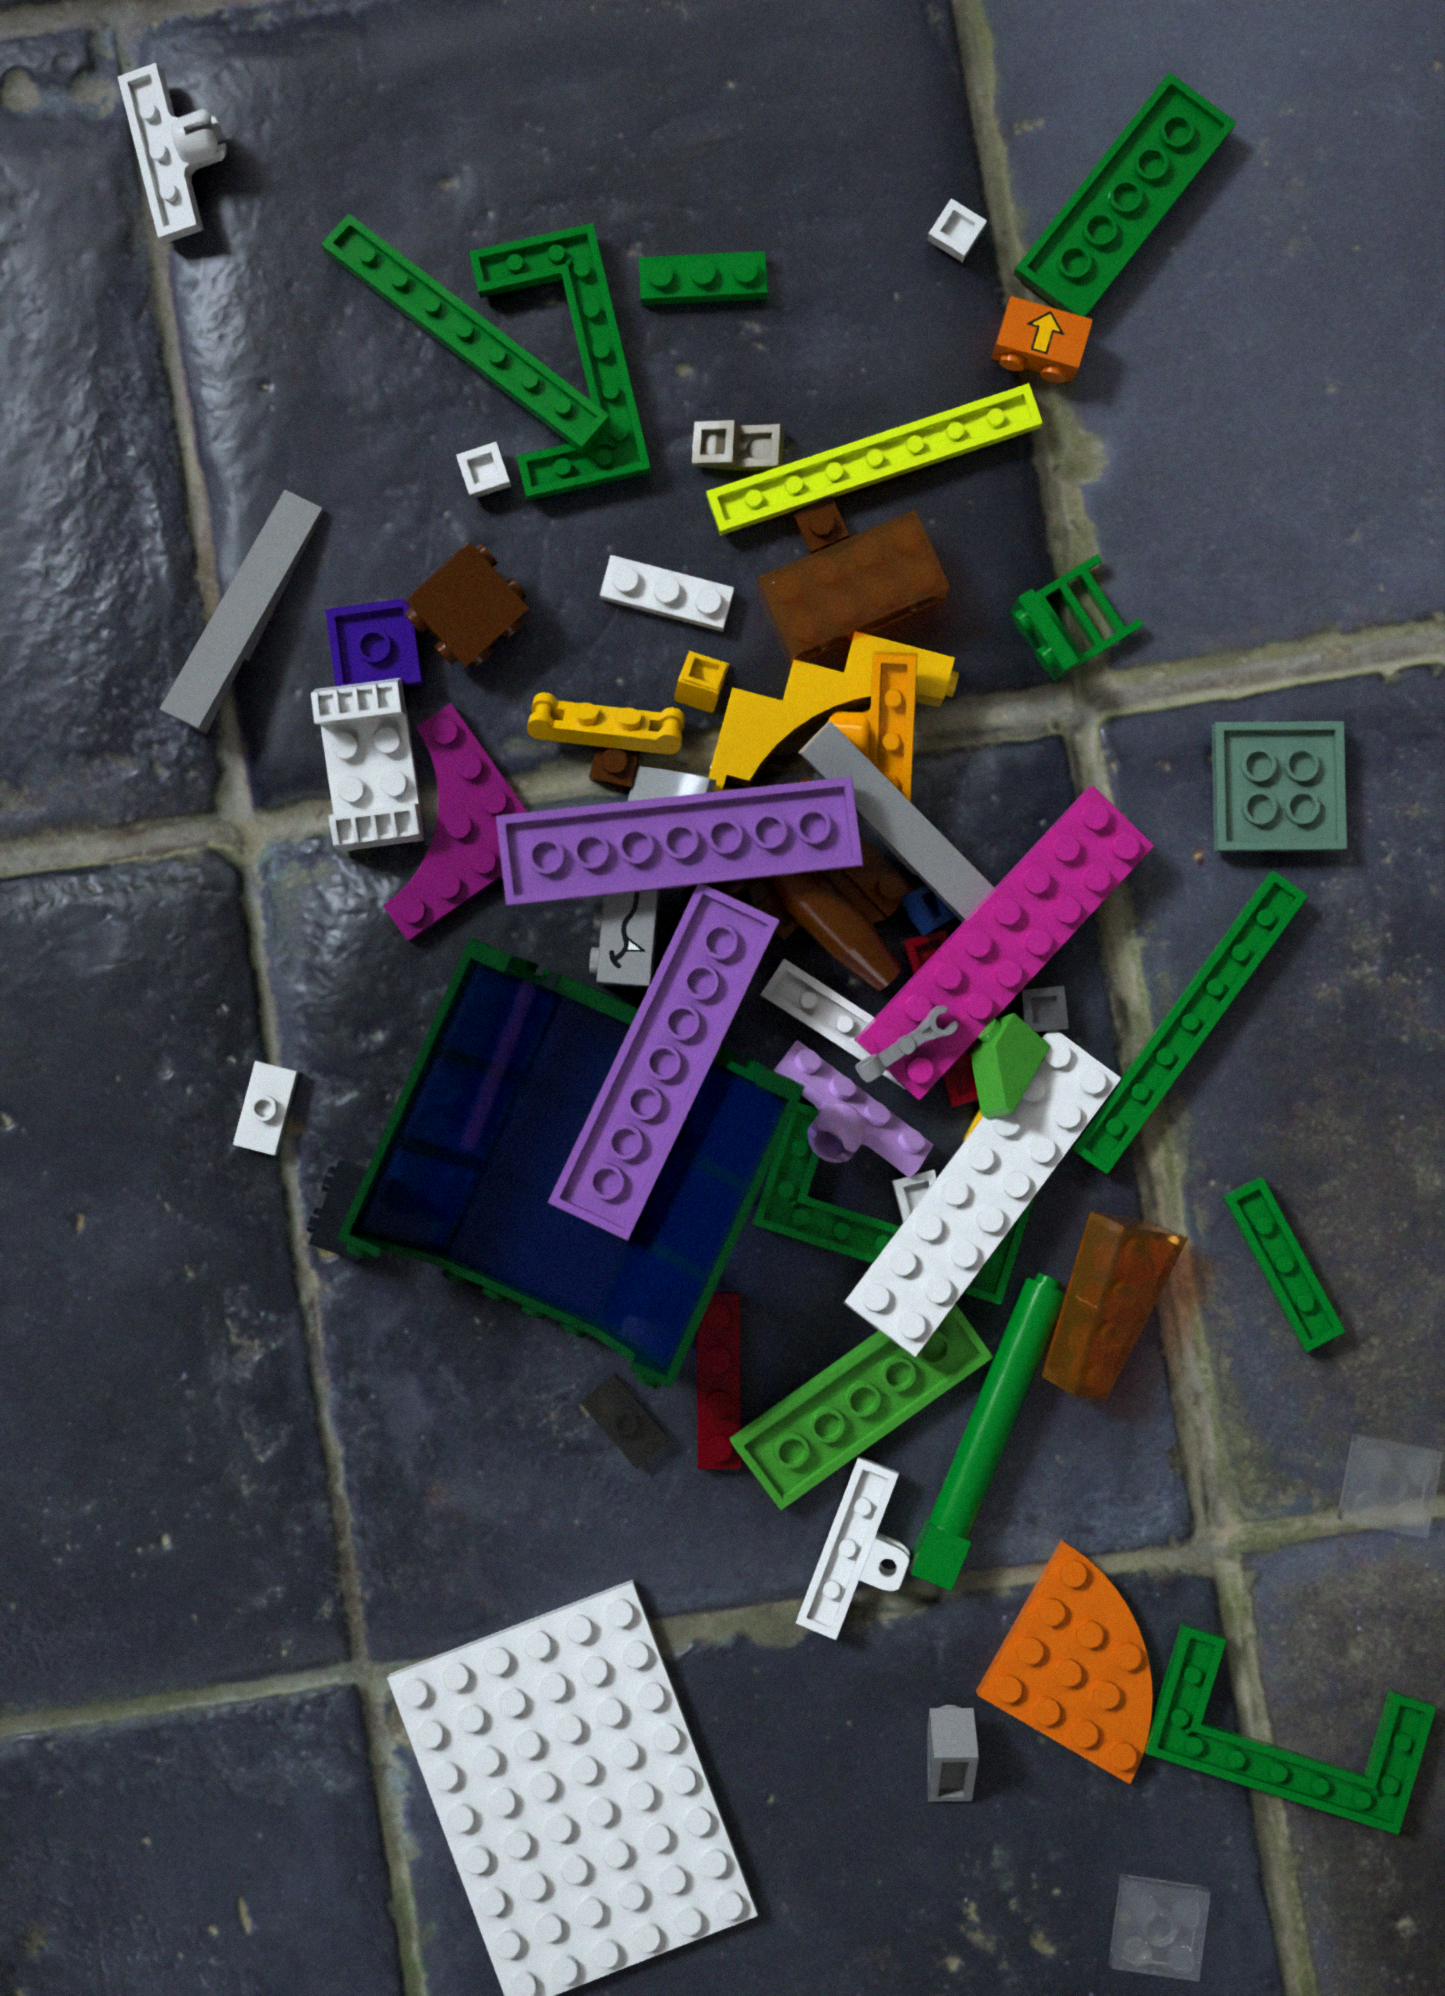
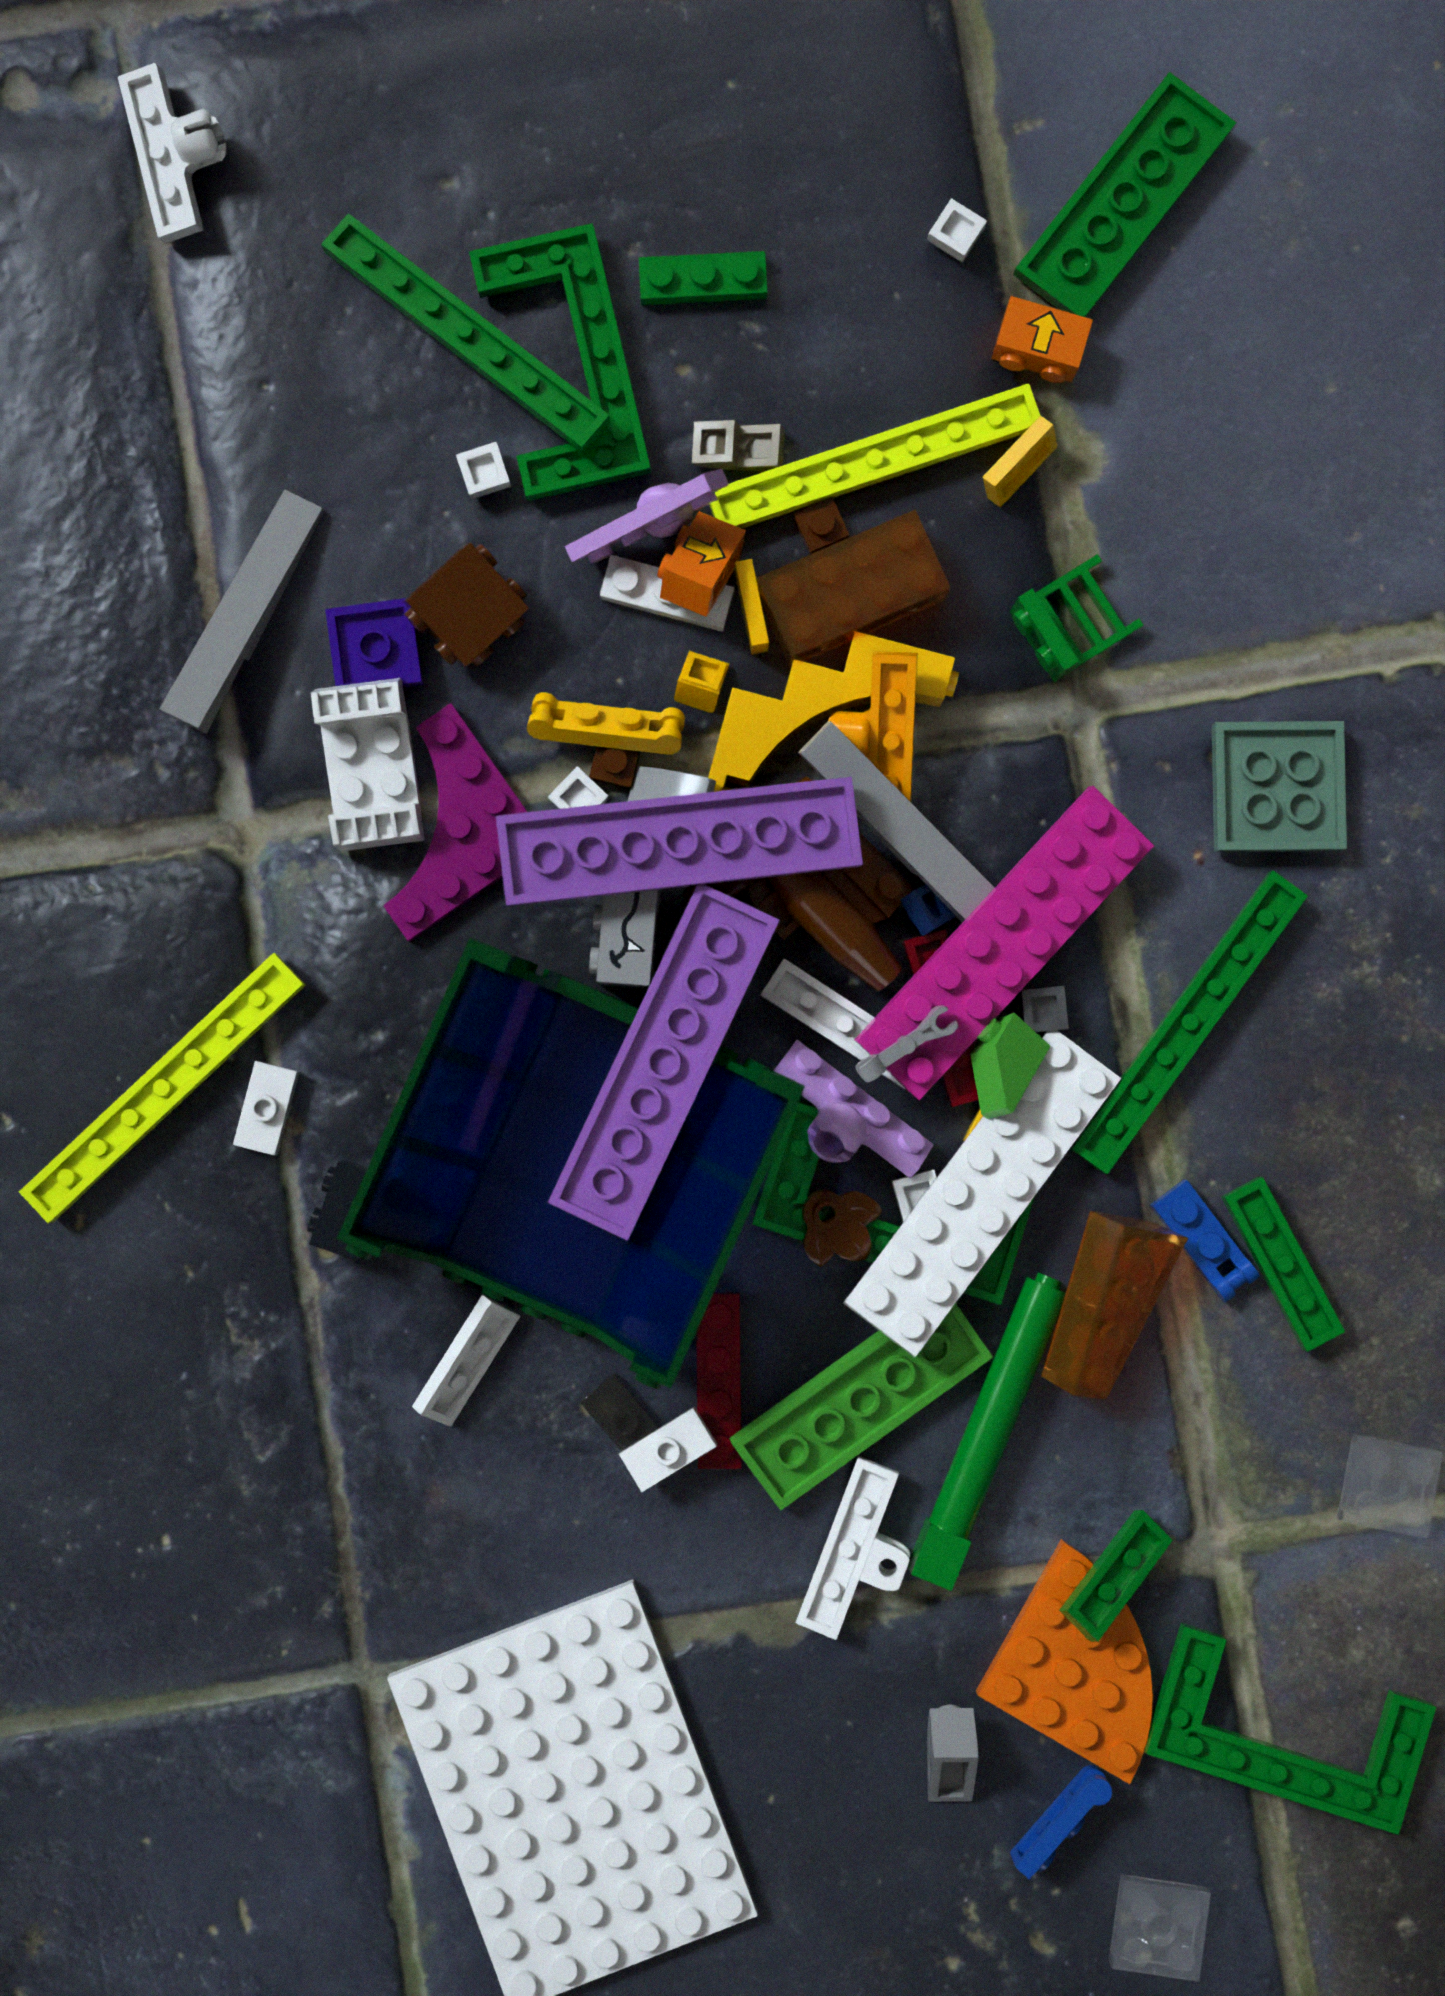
none -> neon yellow plate [19,953,306,1223]
none -> white plate [412,1294,520,1427]
none -> white plate [548,766,609,809]
none -> lavender plate [565,469,729,564]
none -> white plate [619,1406,717,1492]
none -> orange brick [657,511,746,617]
none -> yellow tile [735,559,769,655]
none -> reddish brown plate [802,1190,882,1267]
none -> yellow tile [982,416,1058,507]
none -> blue plate [1010,1765,1112,1879]
none -> green plate [1059,1510,1173,1642]
none -> blue plate [1150,1179,1260,1303]

